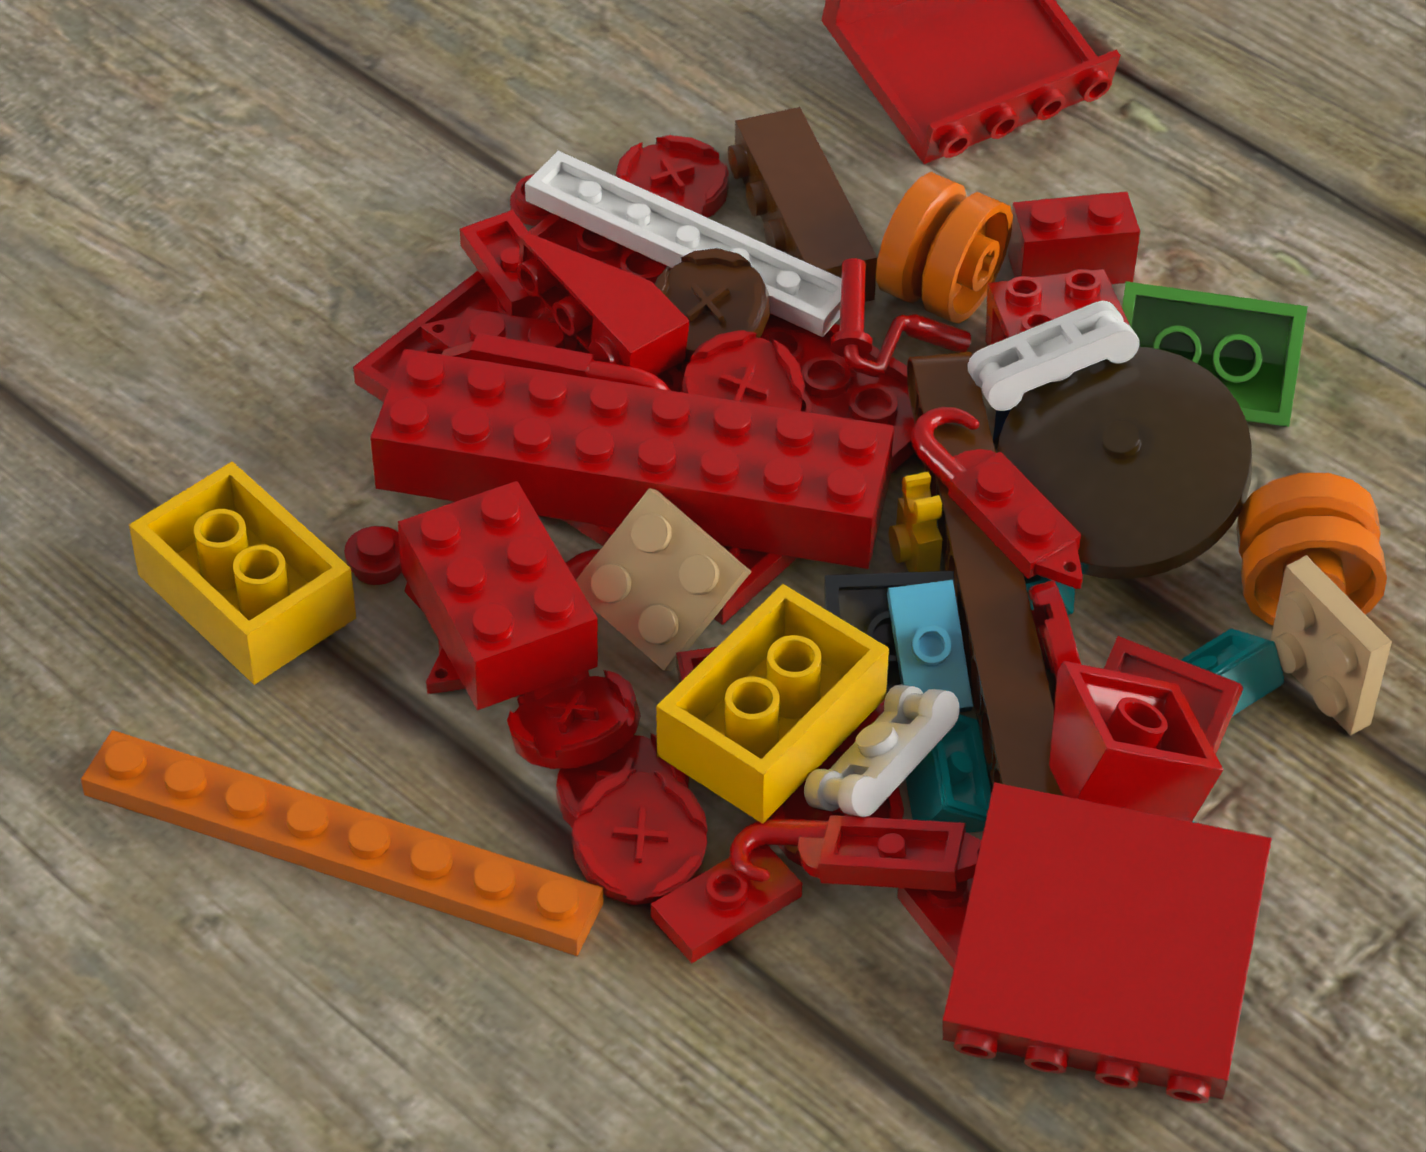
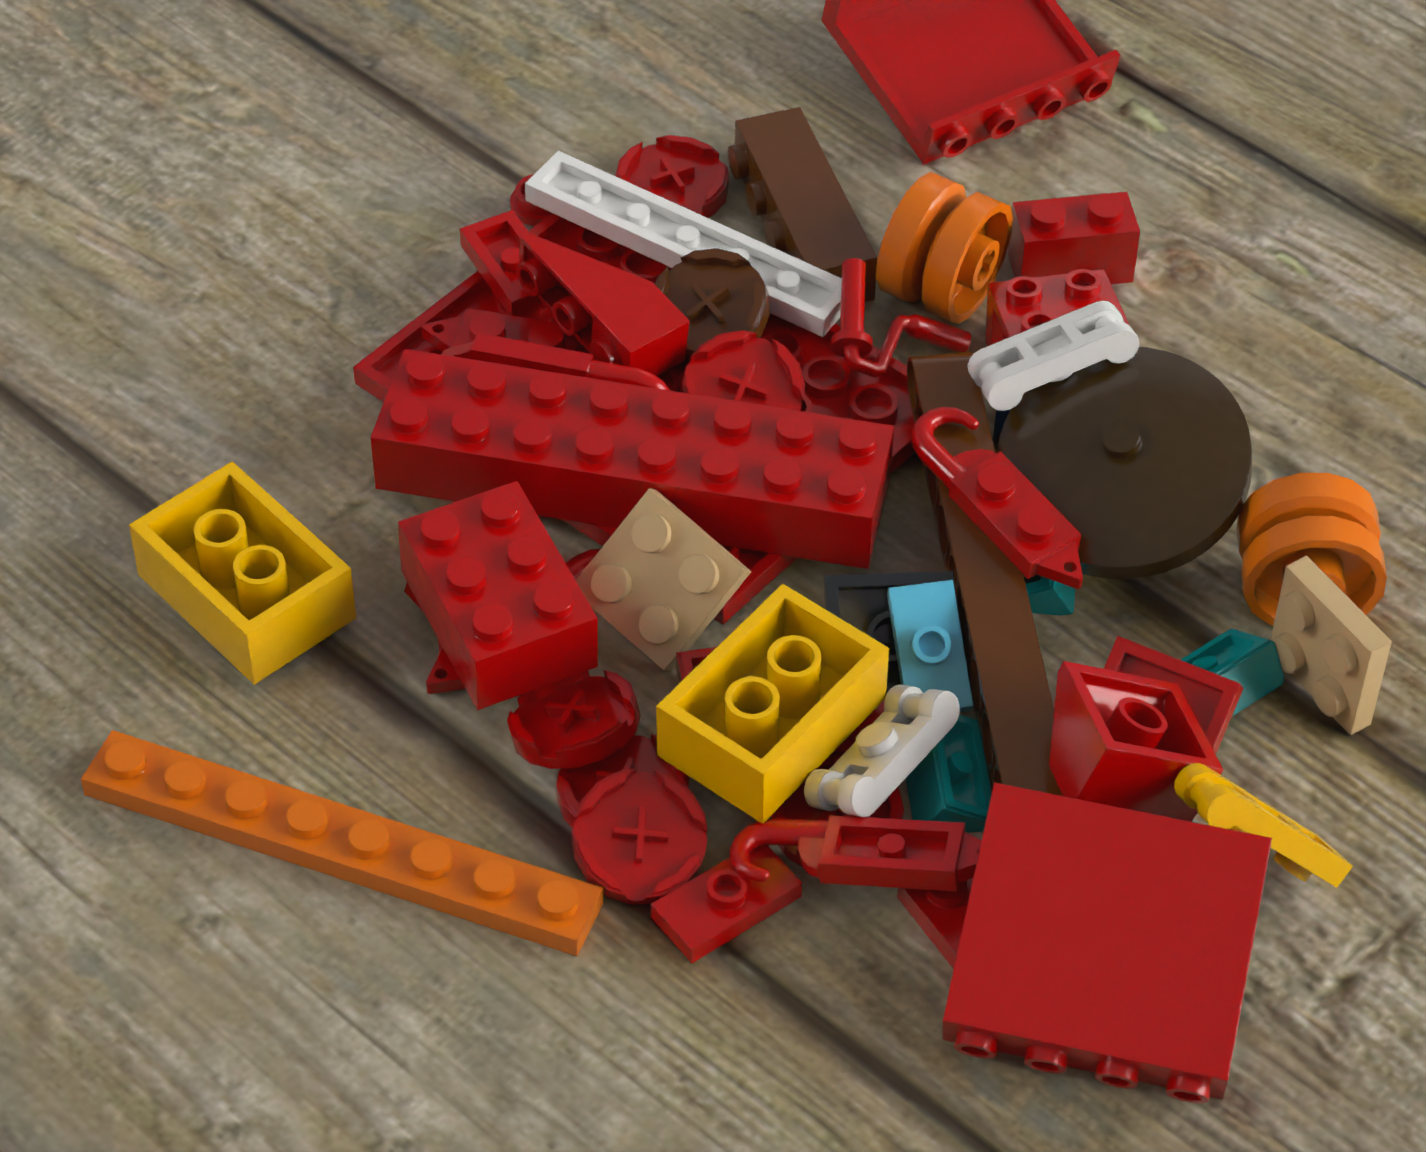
red plate [344,526,401,585] -> none
yellow plate [888,472,942,572] -> none
red tile [1028,580,1081,695] -> none
bright green slope [1122,281,1308,427] -> none
none -> yellow plate [1174,763,1353,888]

